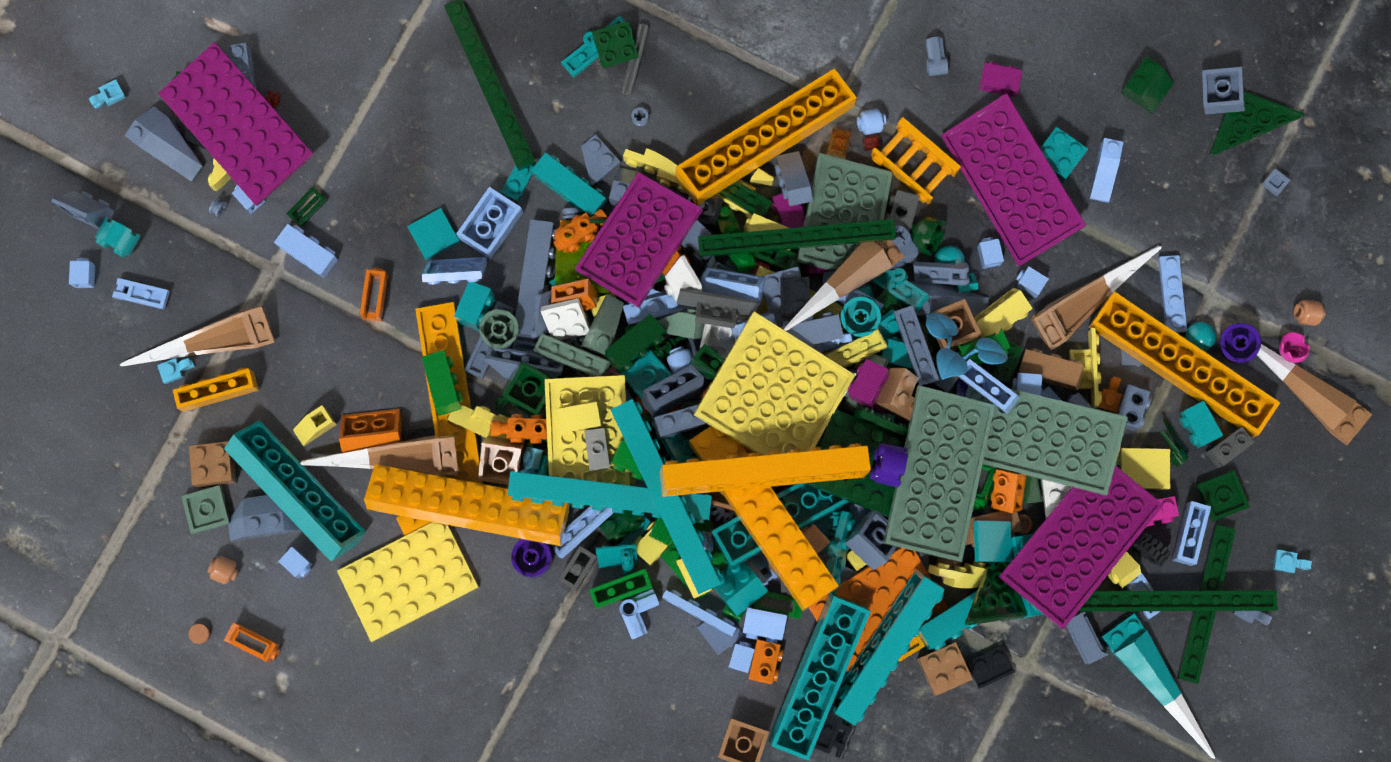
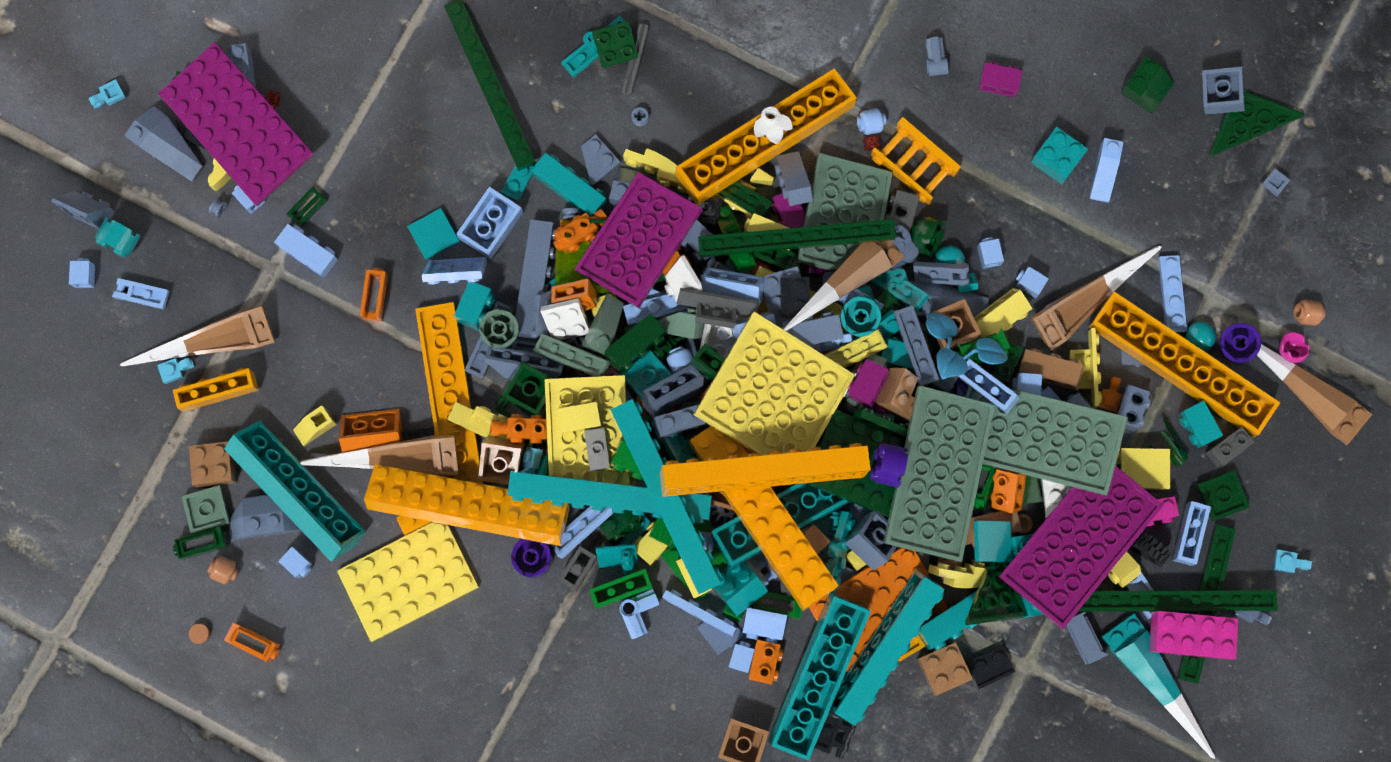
green brick [422,350,463,416] -> none
clear orange slope [826,128,851,159] -> none
magenta plate [941,93,1087,267] -> none
none -> dark green window [173,526,229,560]
none -> white plate [754,107,792,144]
none -> dark pink brick [1149,611,1238,660]

